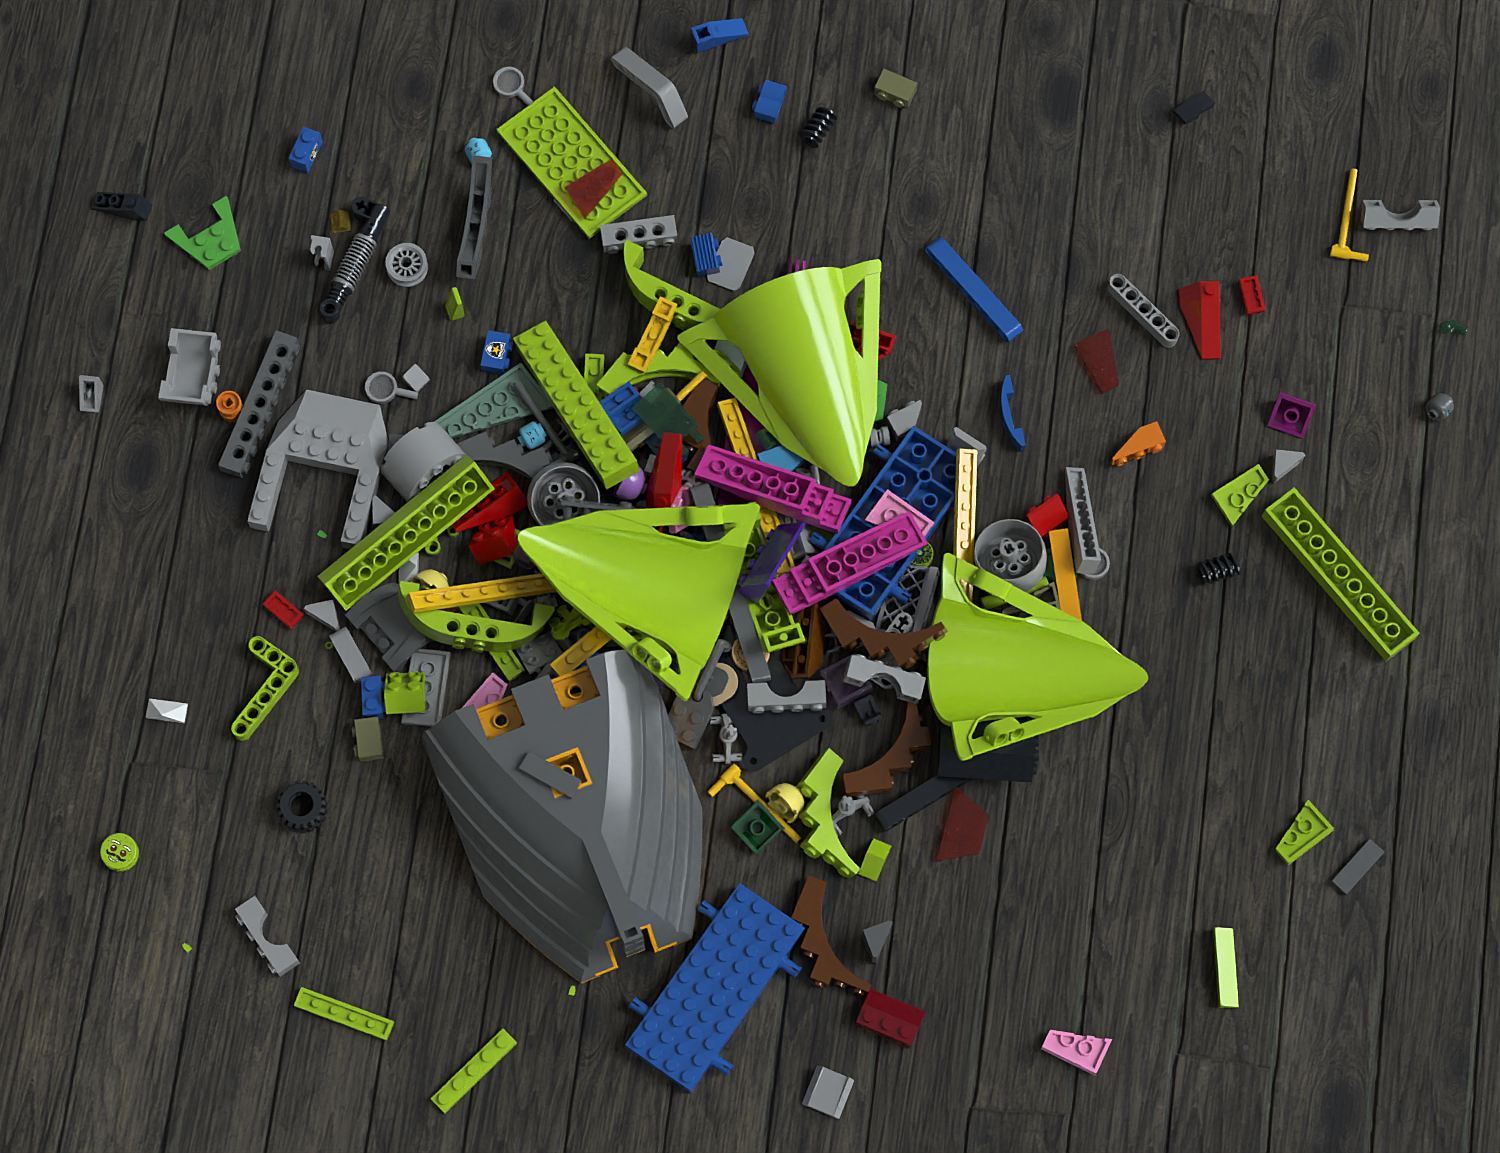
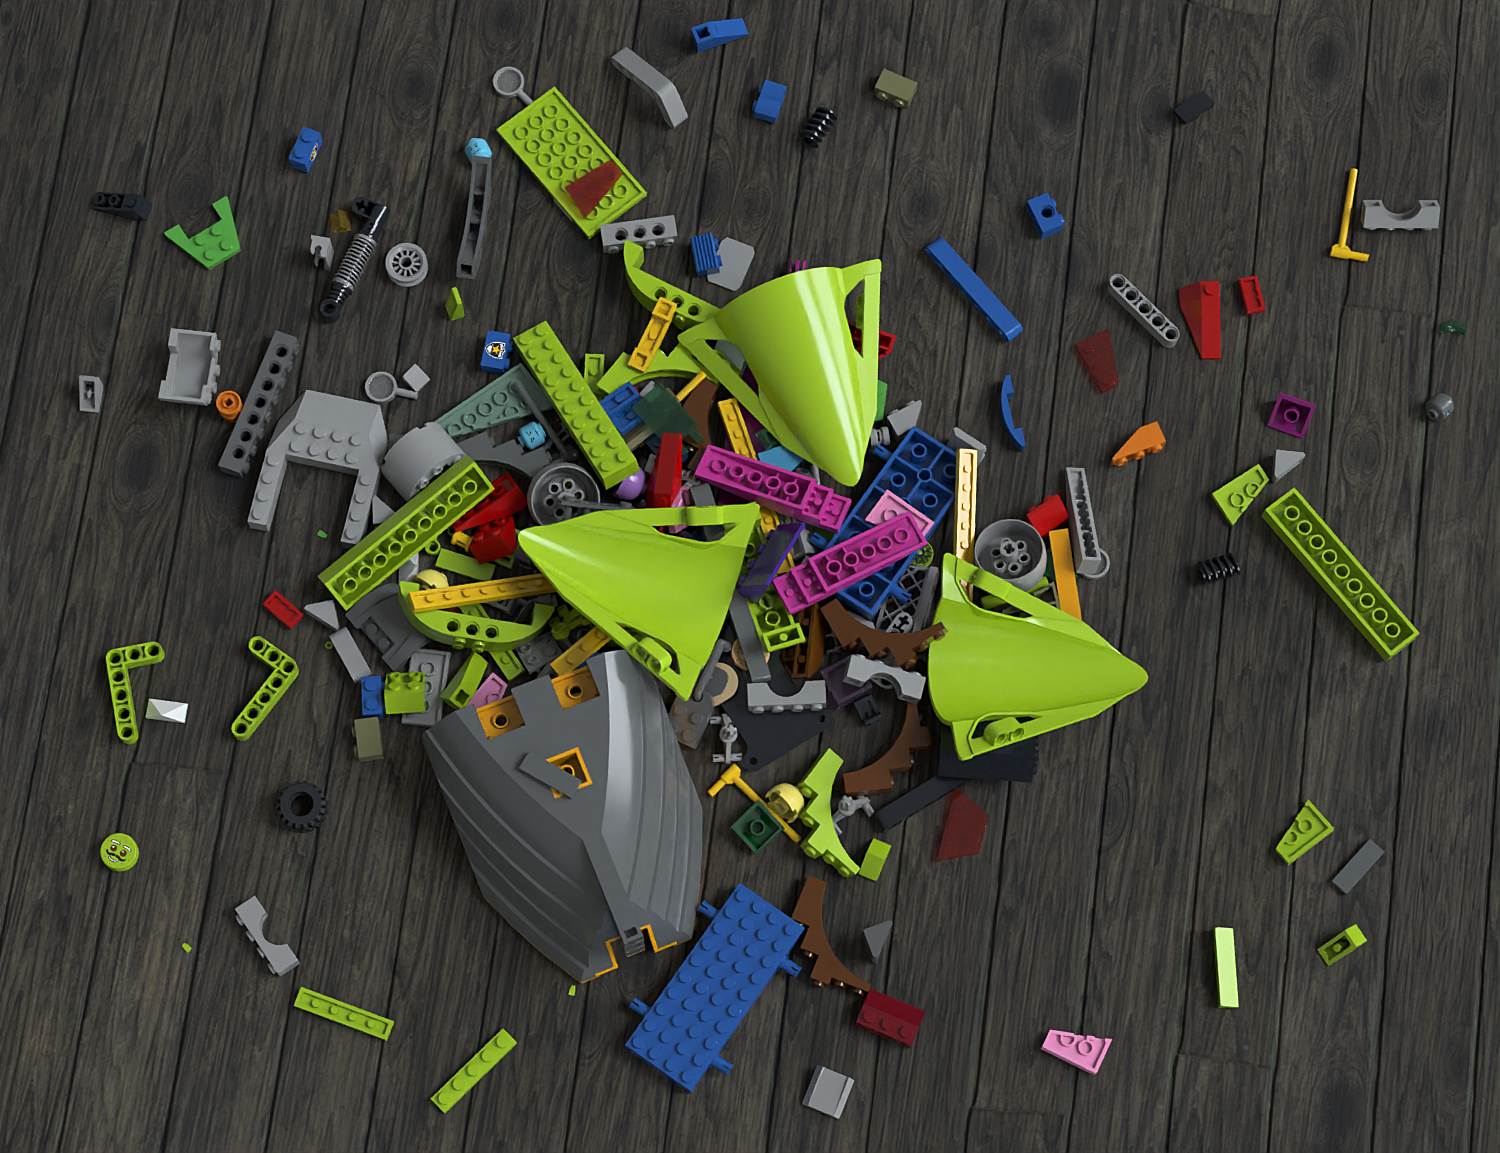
none -> lime beam [106,642,165,744]
none -> lime tile [435,548,496,582]
none -> lime slope [440,651,488,710]
none -> yellow bush [451,531,473,553]
none -> blue brick [1026,193,1064,239]
none -> lime slope [1317,924,1367,966]

